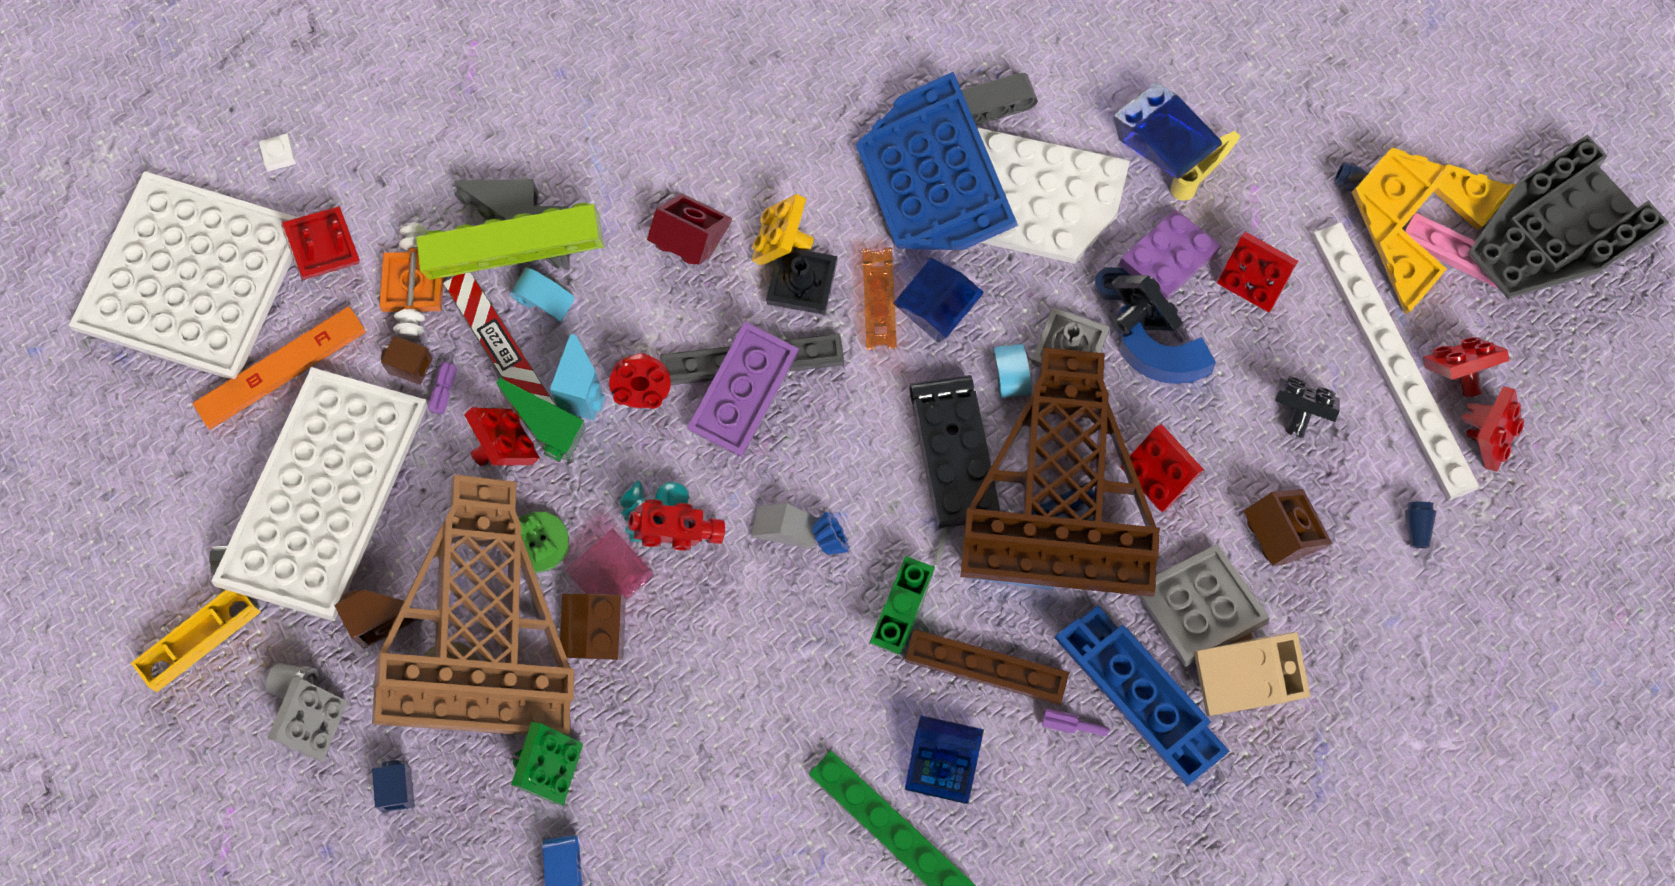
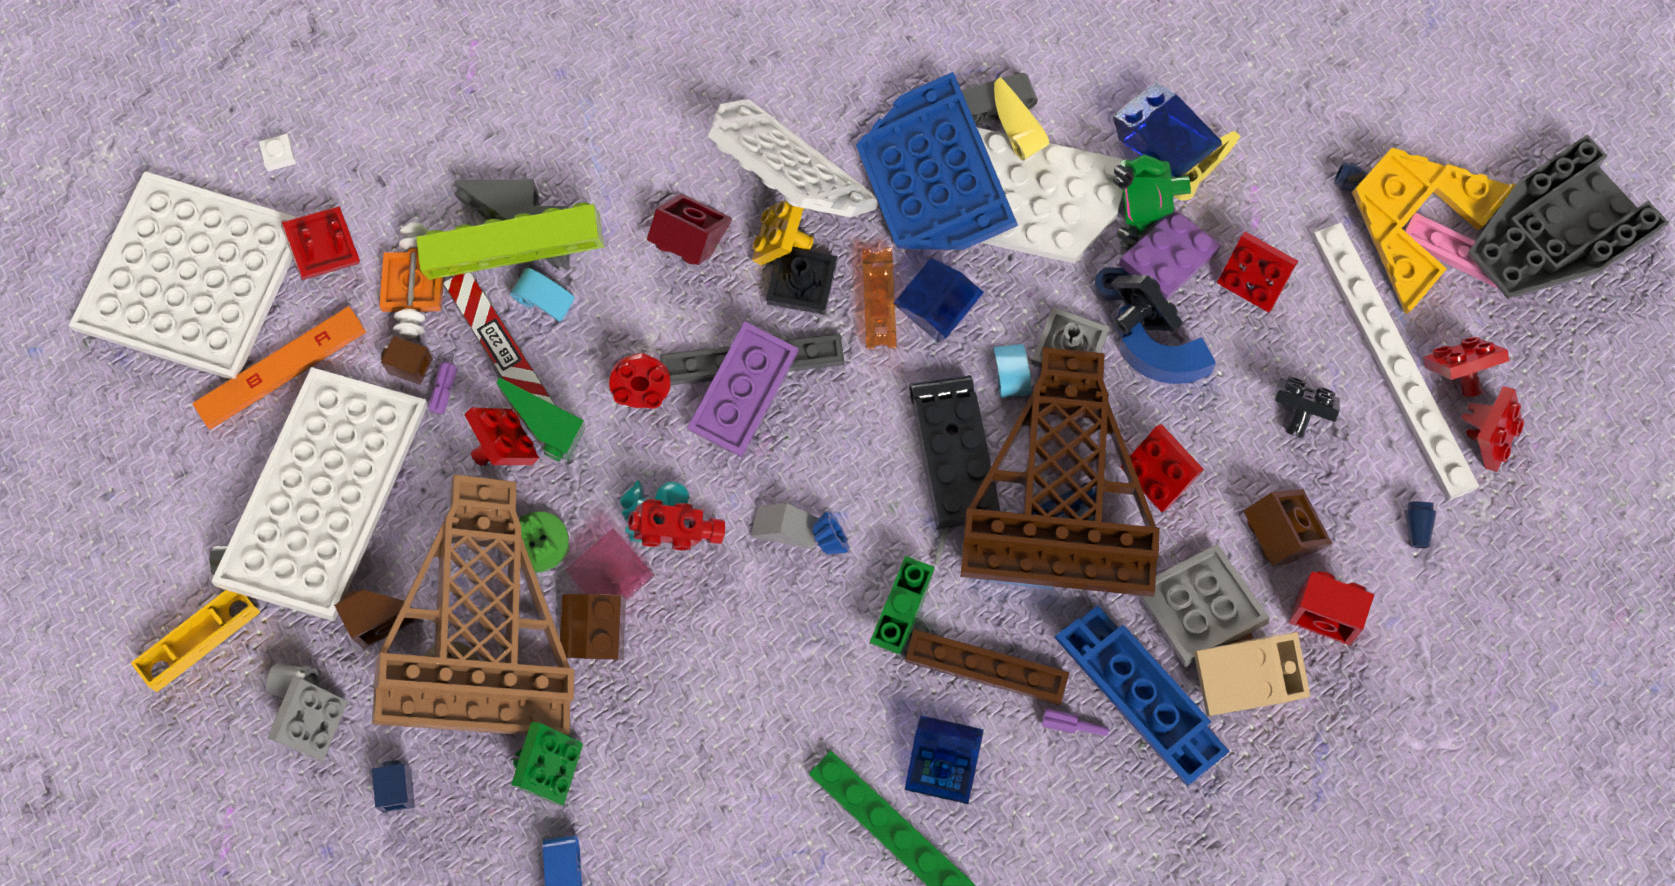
medium azure slope [550,334,606,421] -> none
none -> white plate [708,99,879,217]
none -> light yellow piece [994,77,1049,161]
none -> green torso [1113,154,1191,250]
none -> red brick [1288,571,1375,646]

